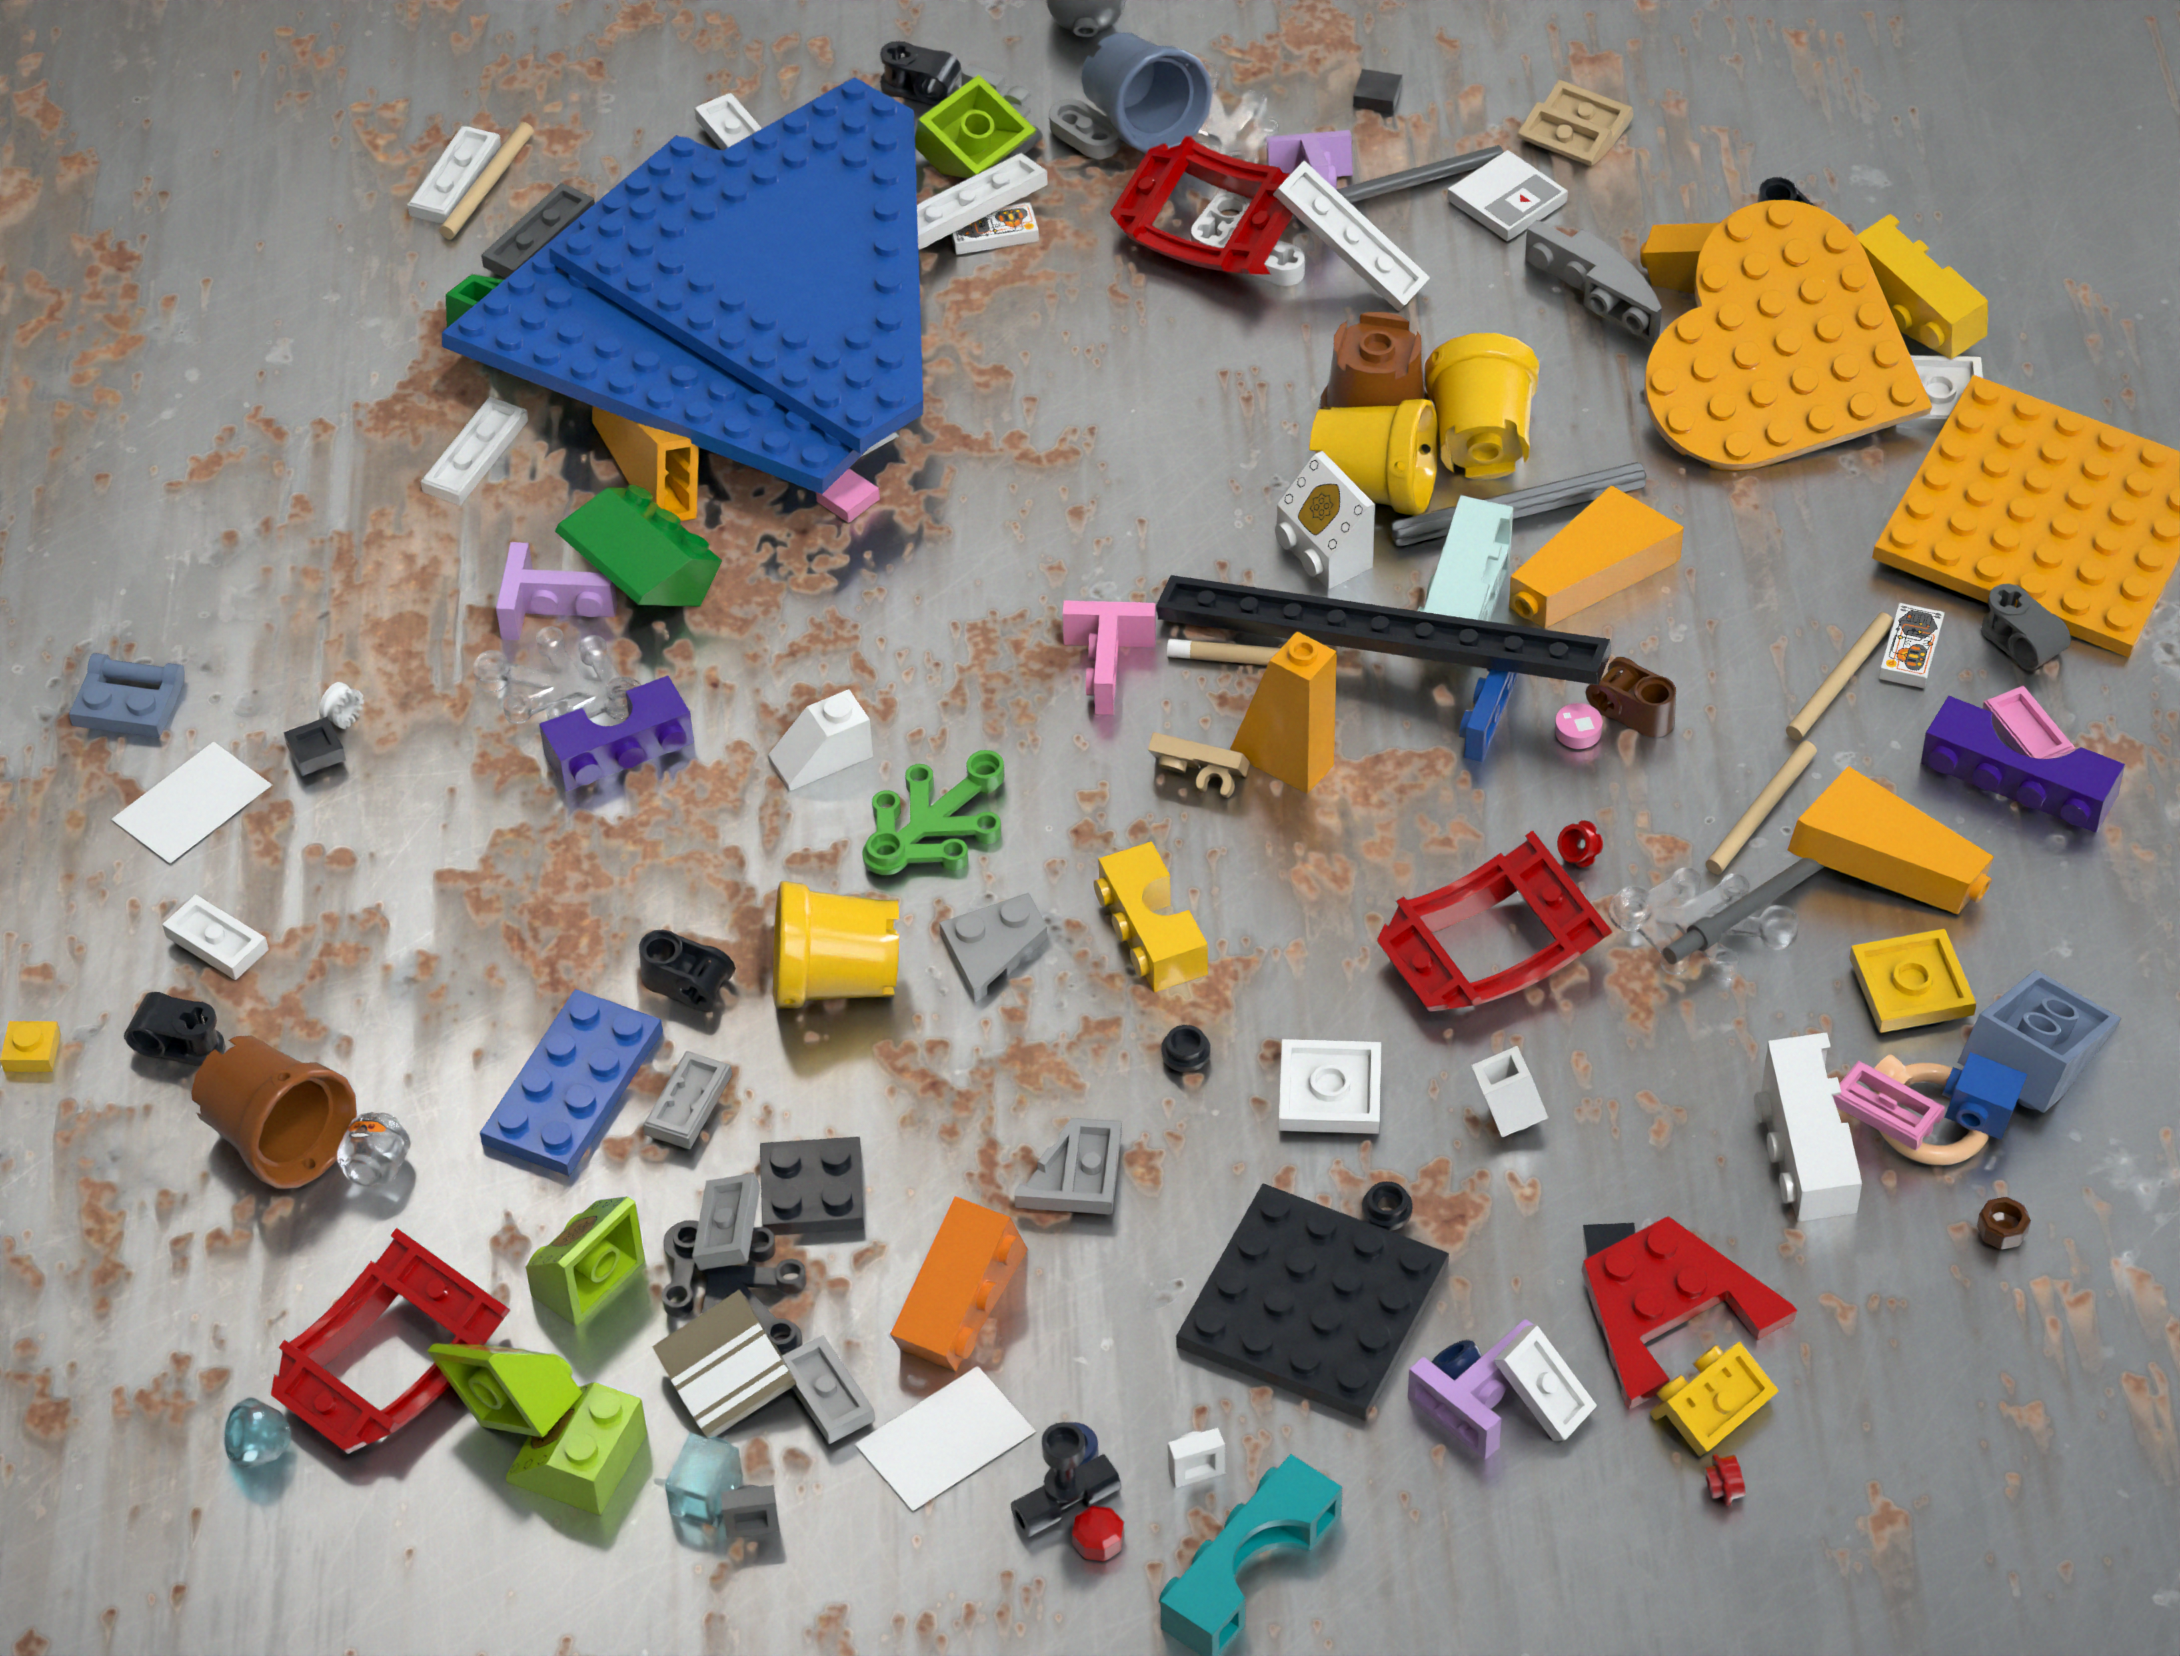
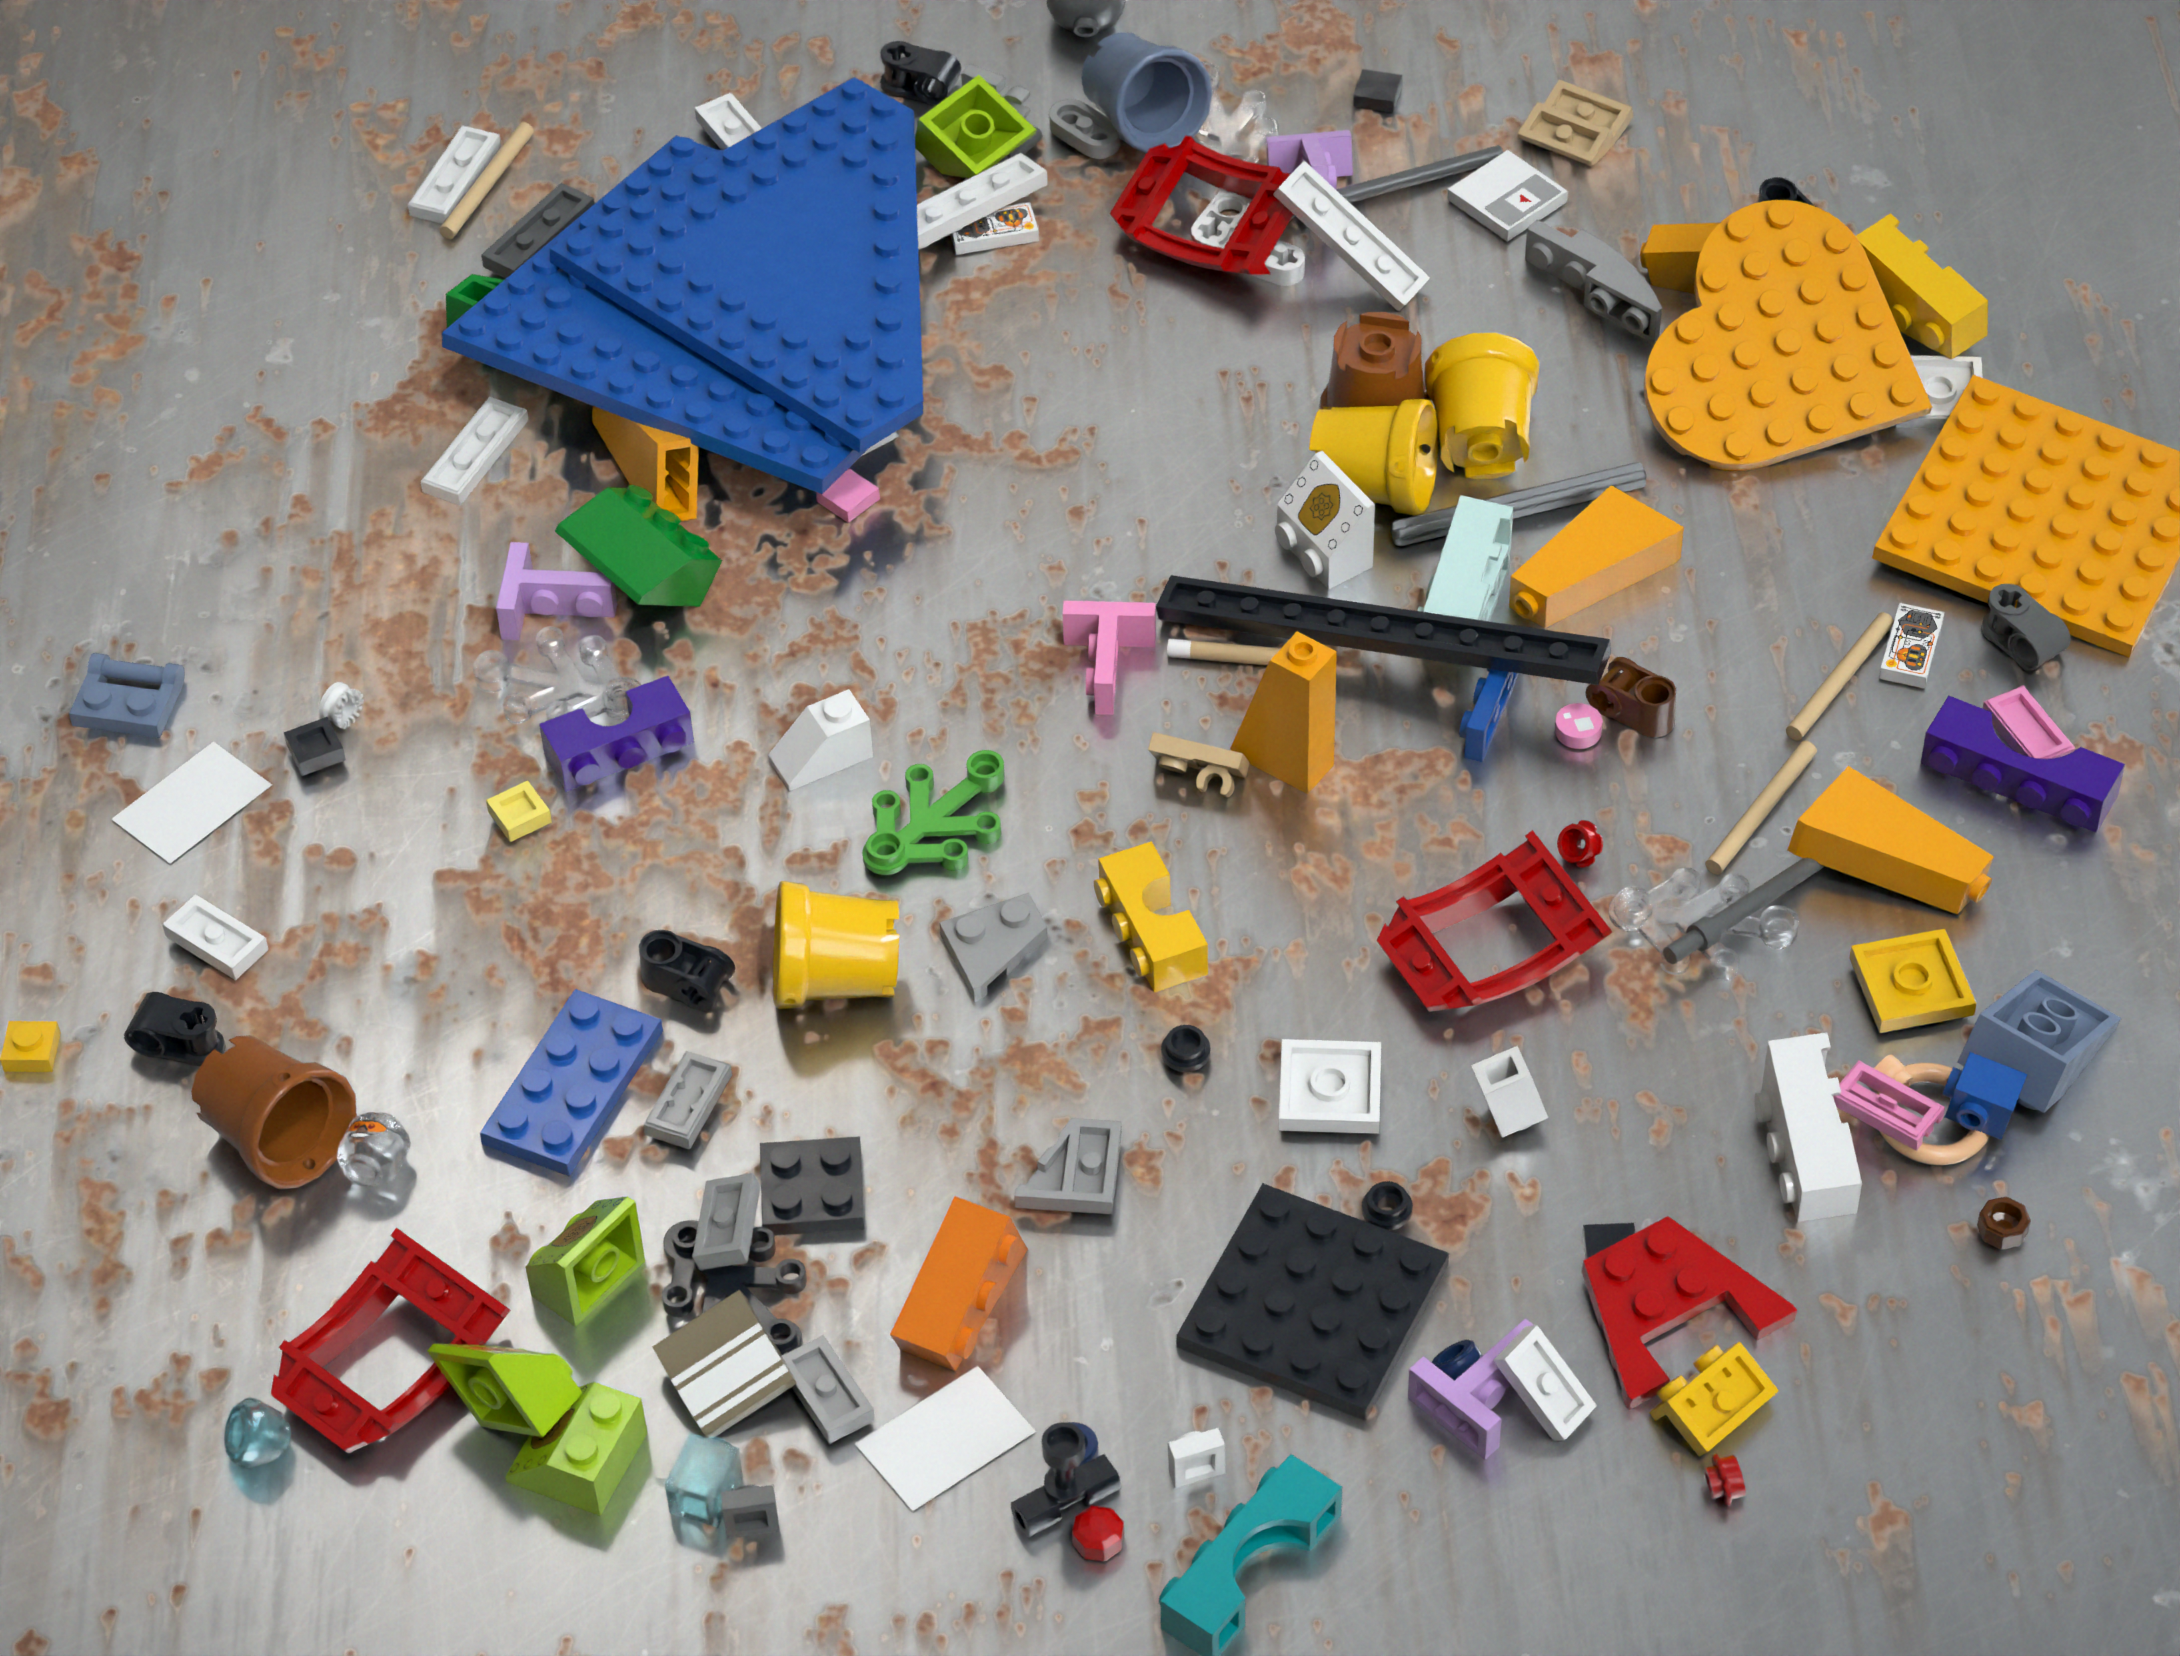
none -> light yellow plate [486,780,552,842]

